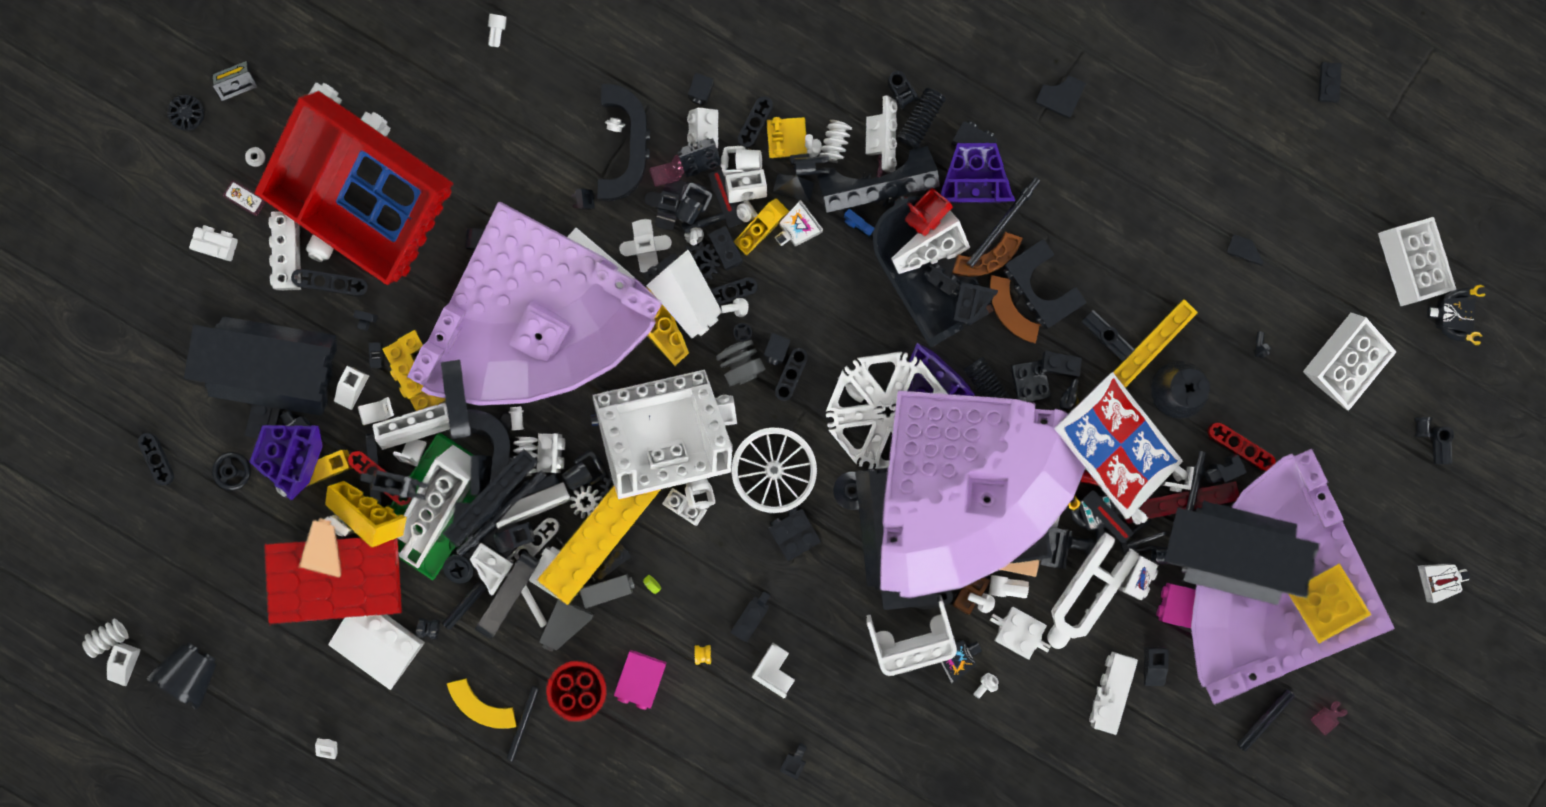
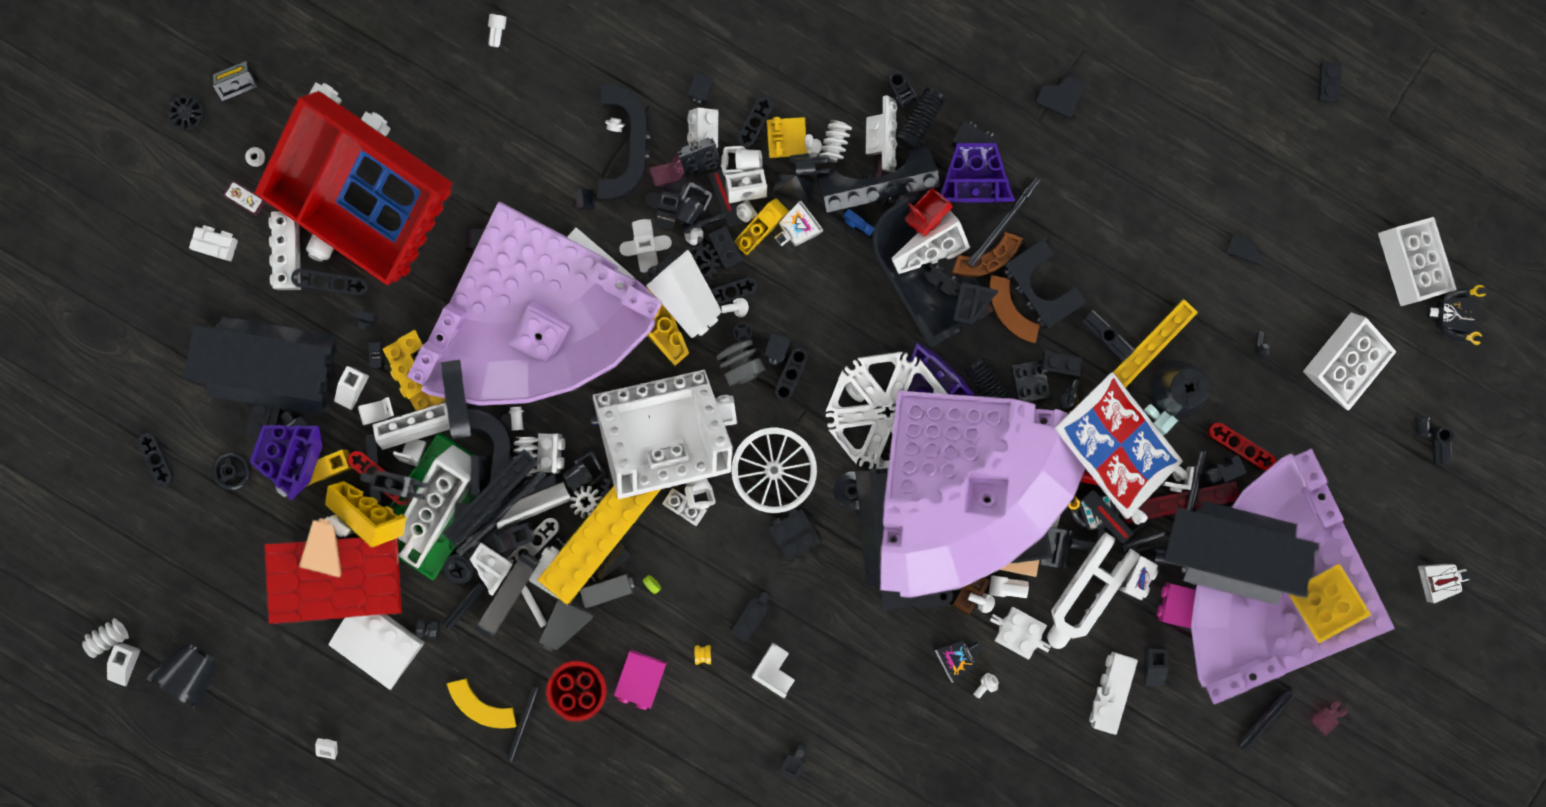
white windscreen [867,595,957,676] -> none
none -> light aqua piece [1144,404,1178,435]

